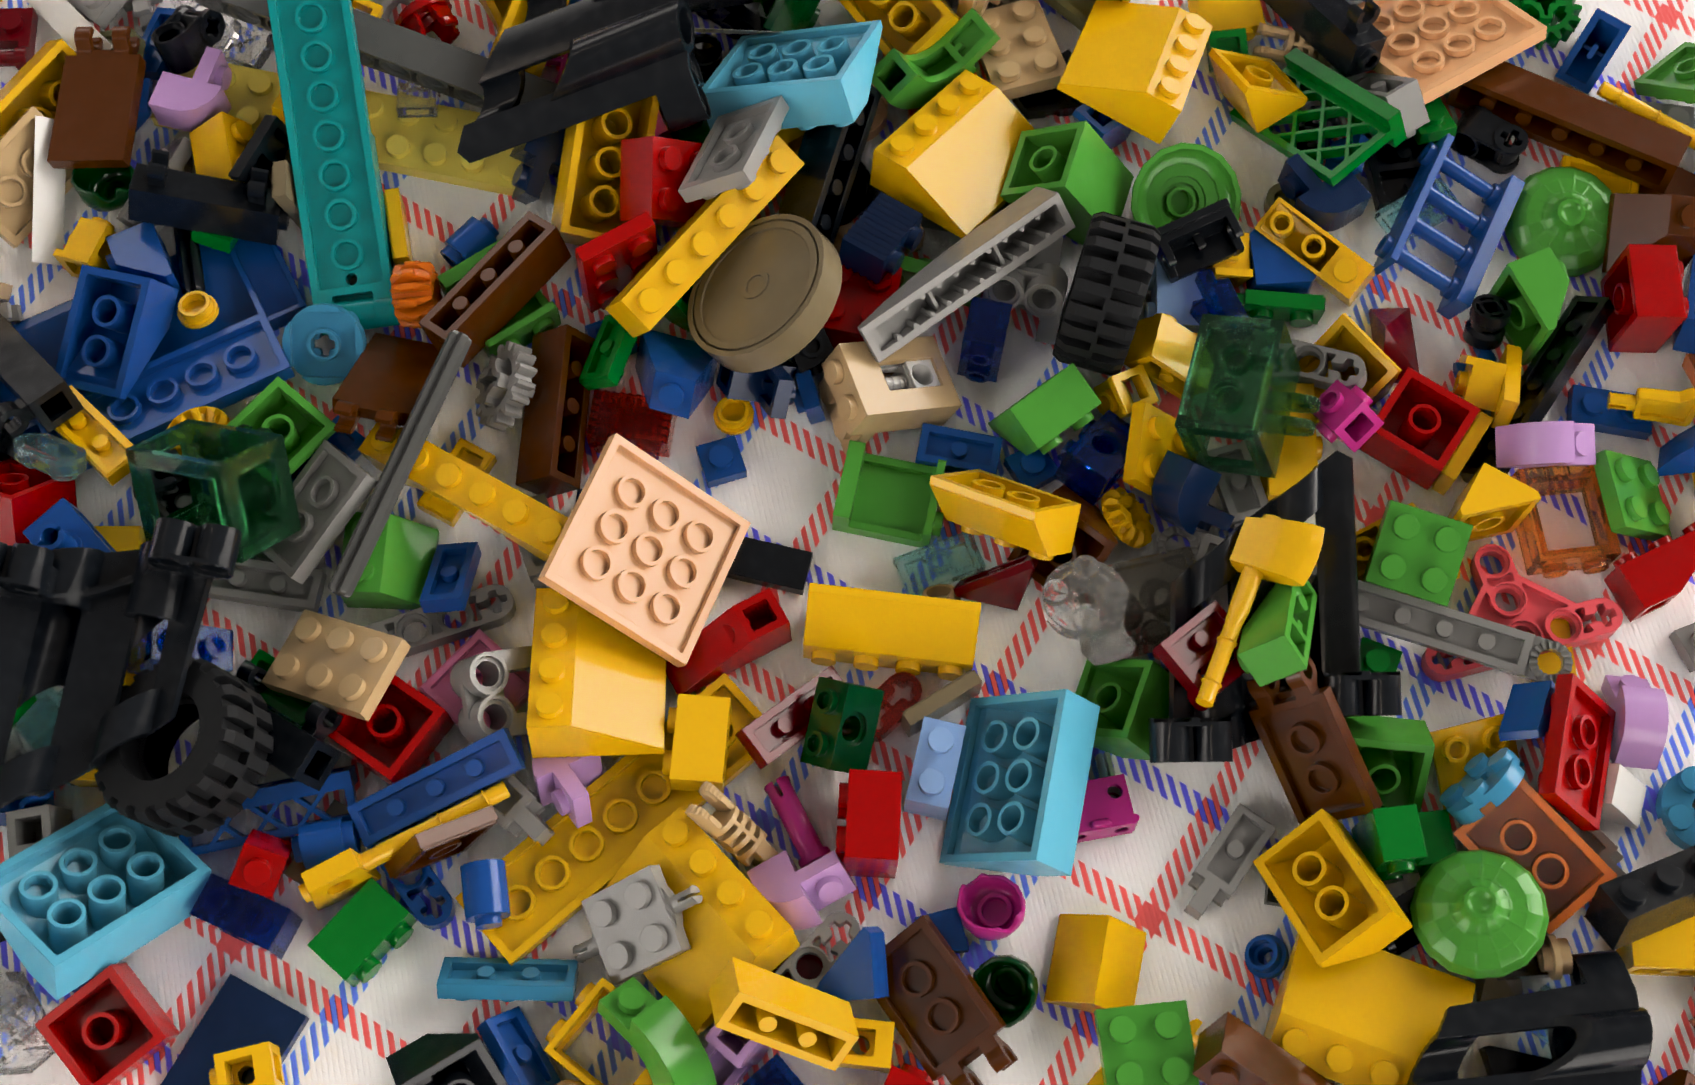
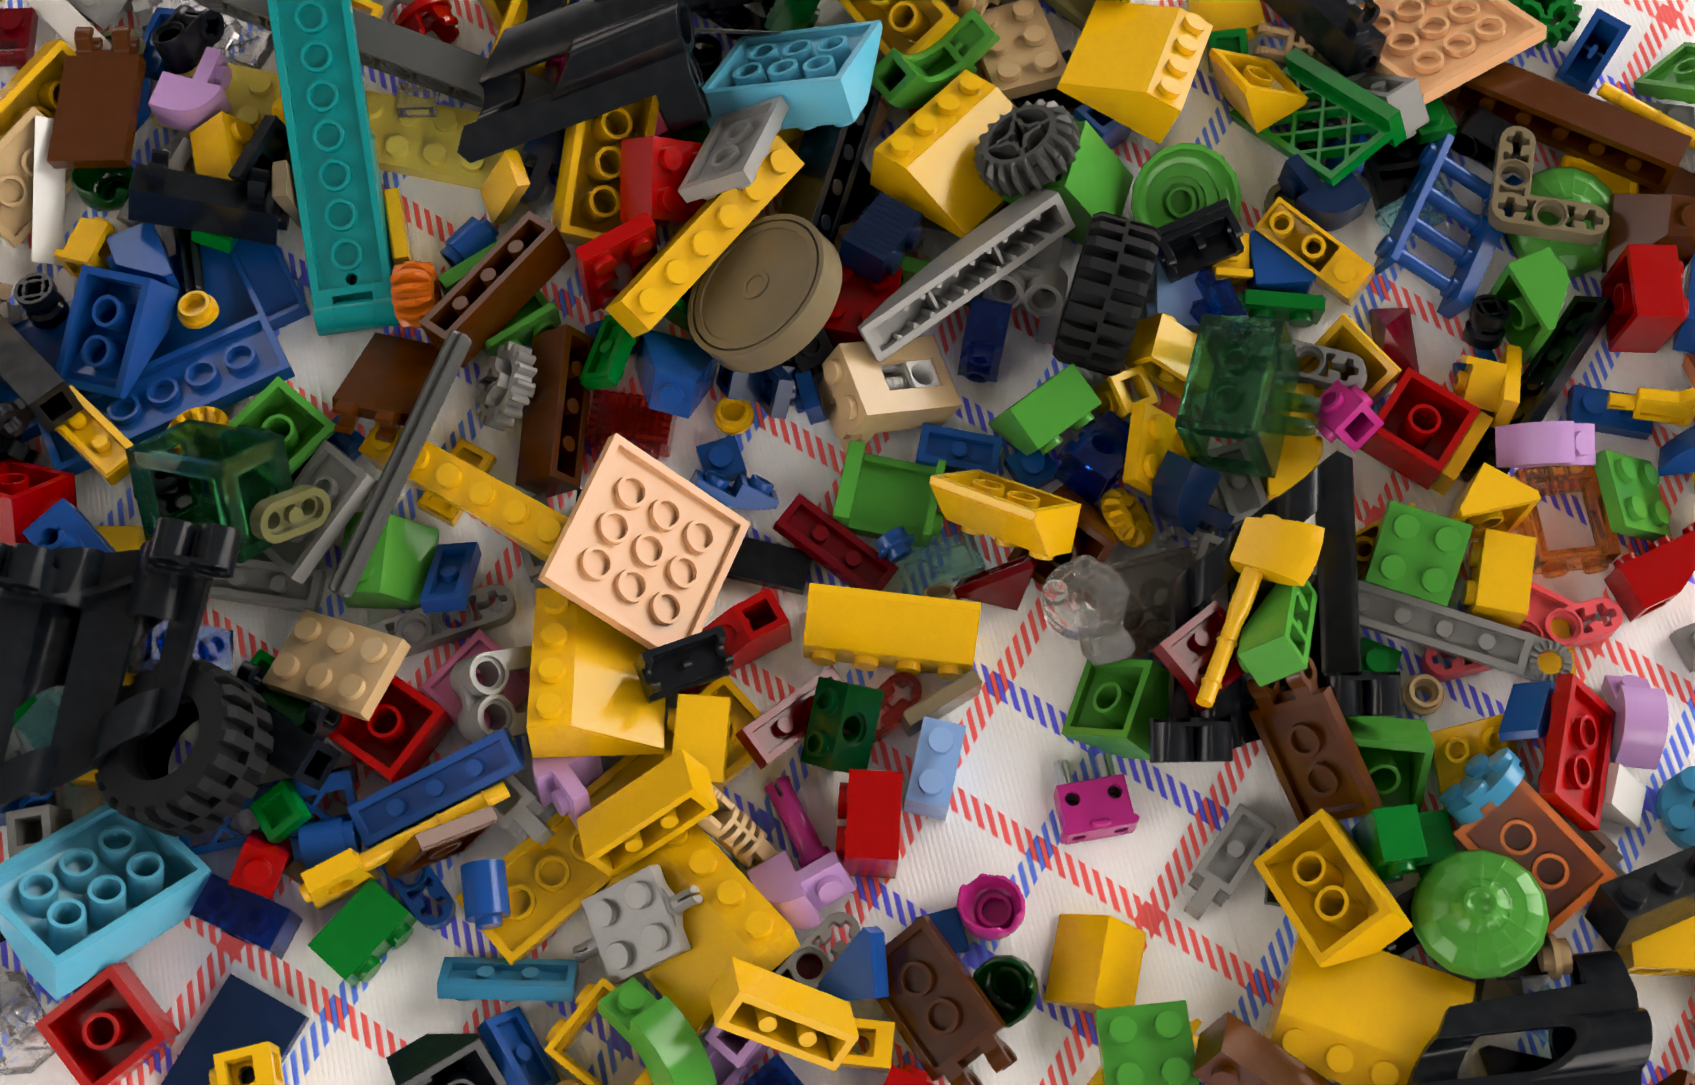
clear light blue plate [13,433,87,481] -> none
dark azure plate [282,303,367,386] -> none
medium azure slope [939,689,1100,877] -> none
blue plate [1244,934,1289,979] -> none
none -> black wheel [13,273,69,329]
none -> olive plate [249,484,331,544]
none -> green plate [249,780,312,844]
none -> yellow tile [480,150,531,225]
none -> yellow brick [576,749,719,879]
none -> black hinge [633,625,734,704]
none -> blue slope [689,469,779,510]
none -> dark red plate [772,493,899,591]
none -> blue plate [875,526,915,564]
none -> dark grey gear [973,99,1081,198]
none -> tan plate [1401,673,1444,716]
none -> yellow brick [1462,528,1537,629]
none -> dark tan beam [1487,126,1610,245]

